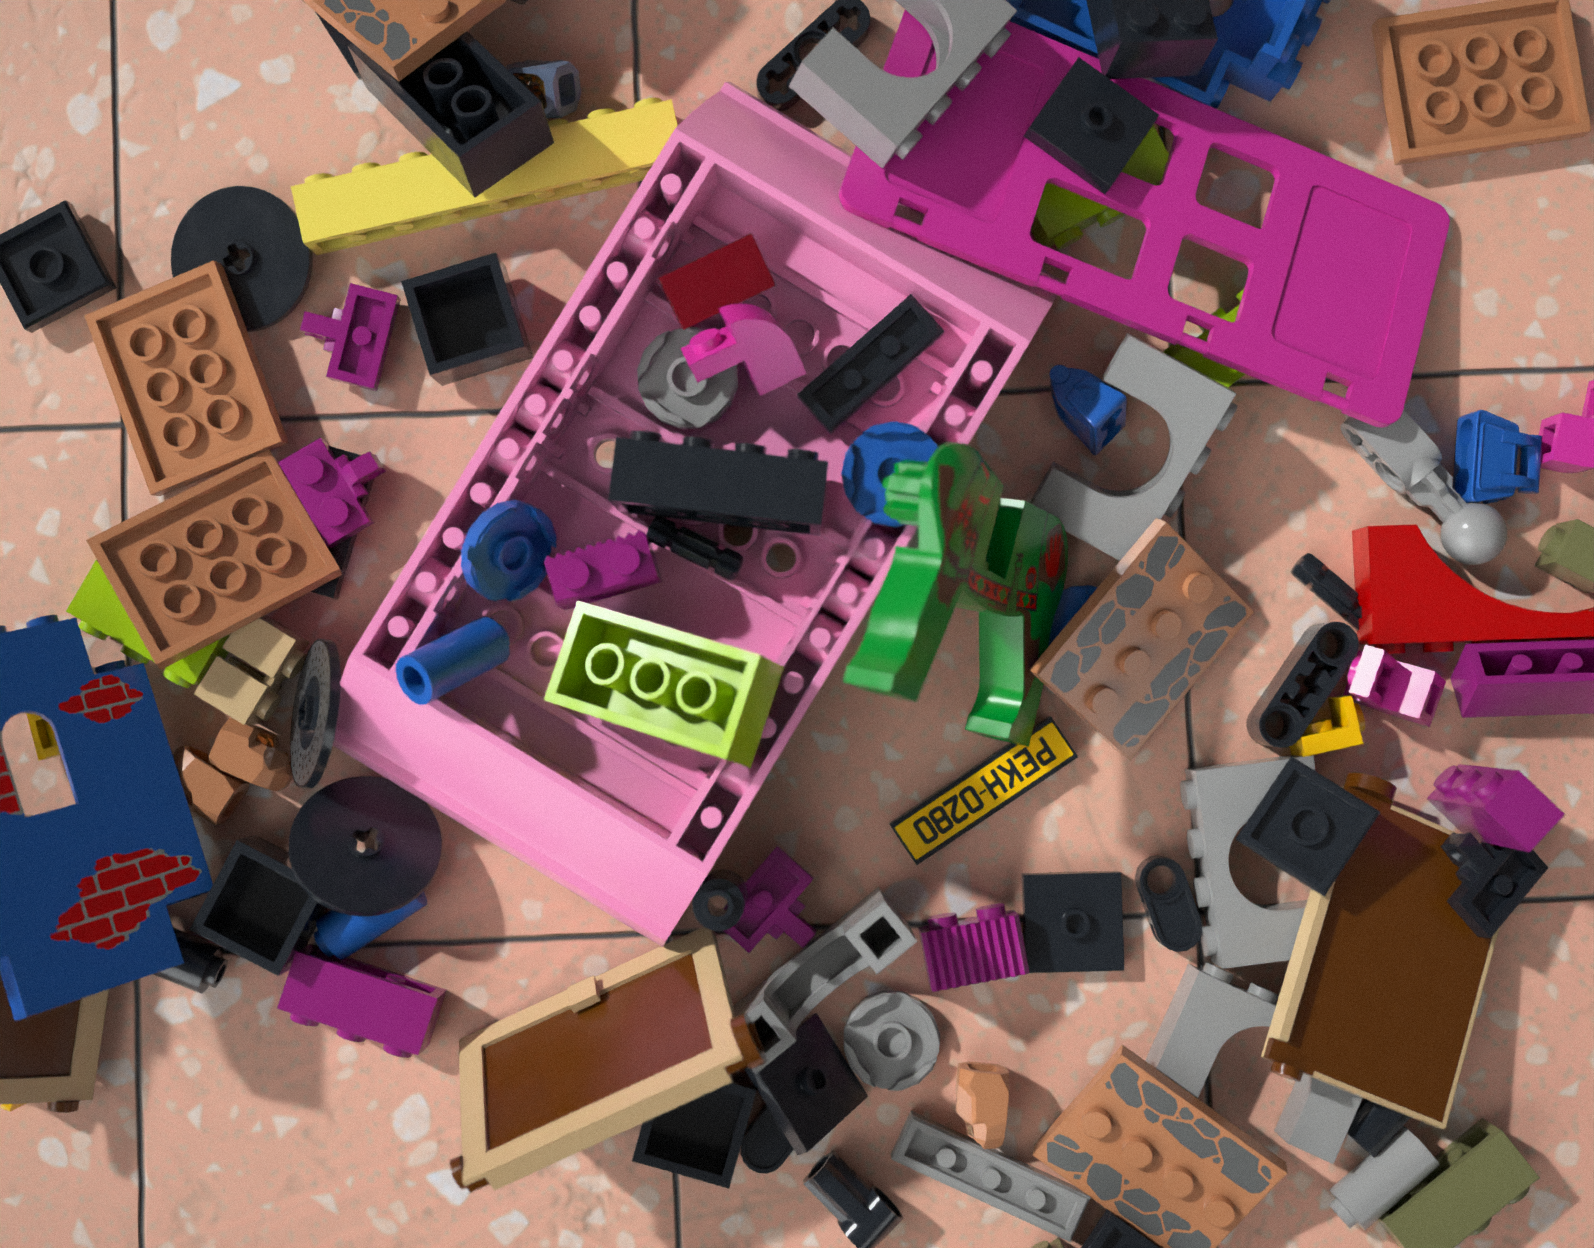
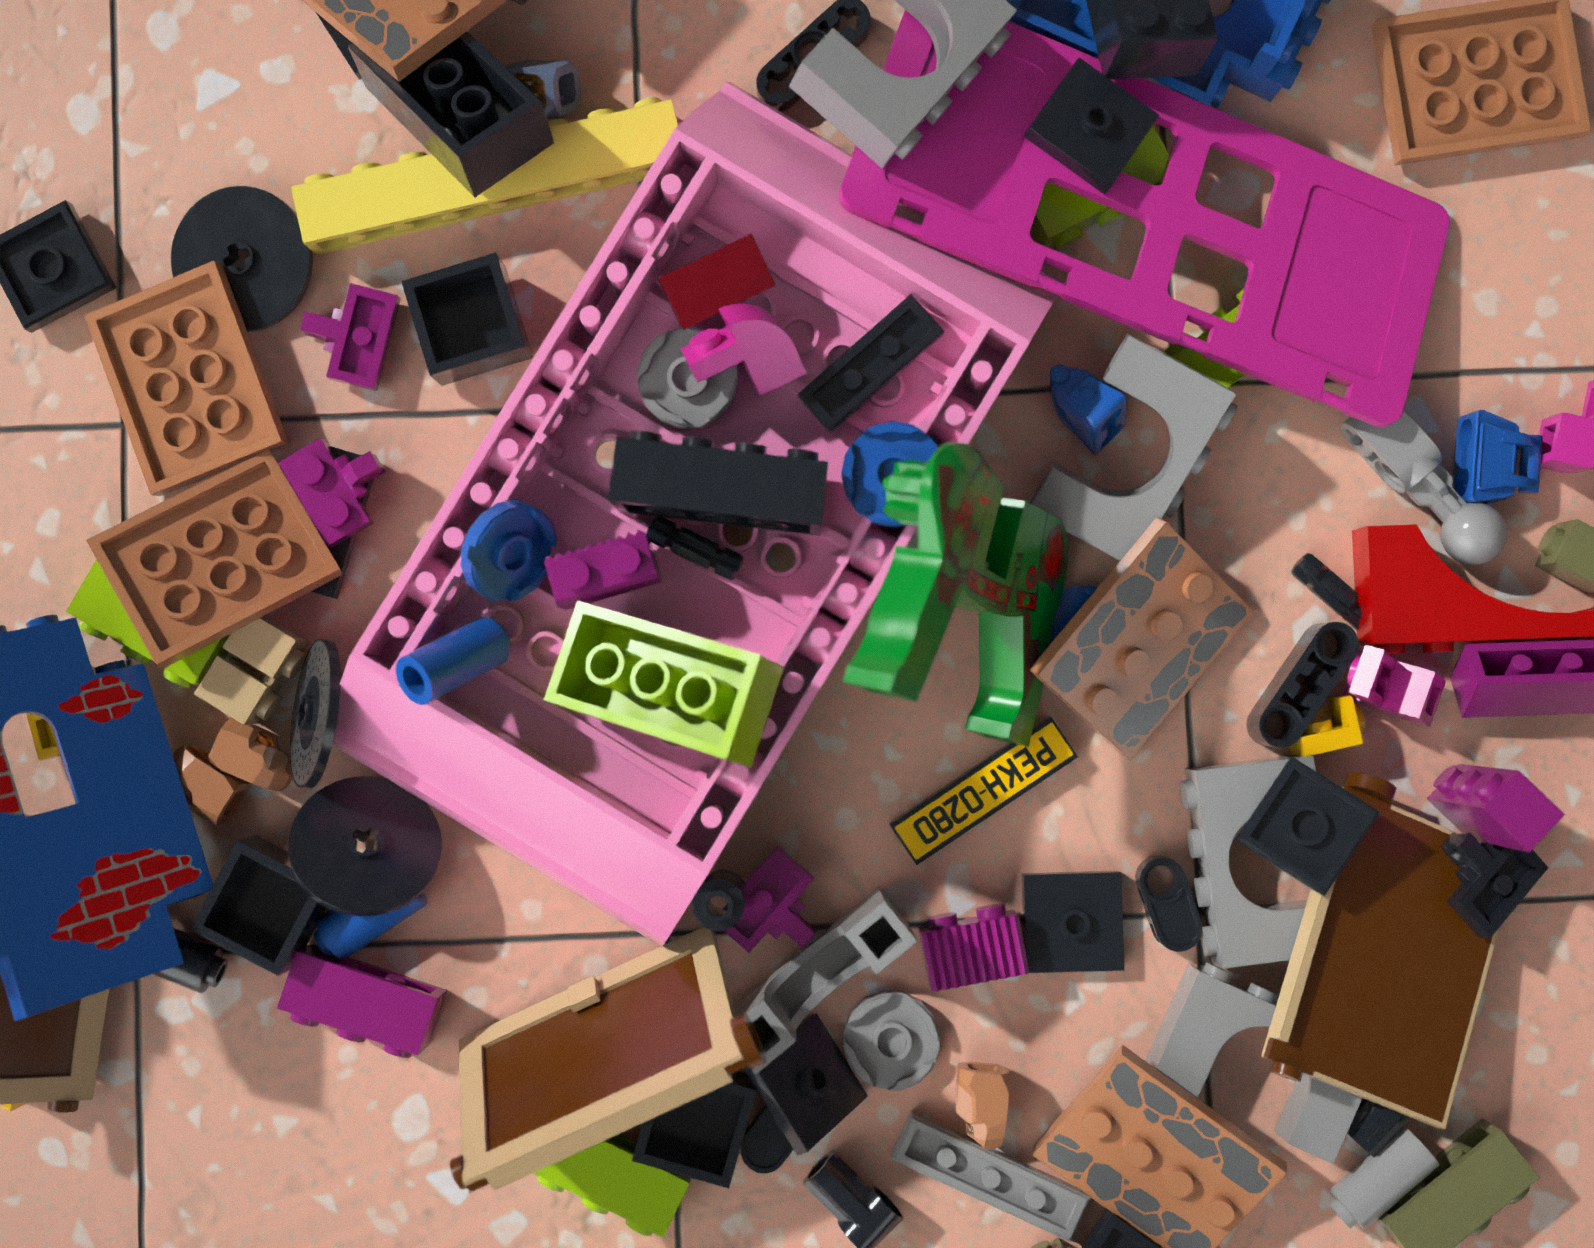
none -> lime brick [534,1133,691,1238]

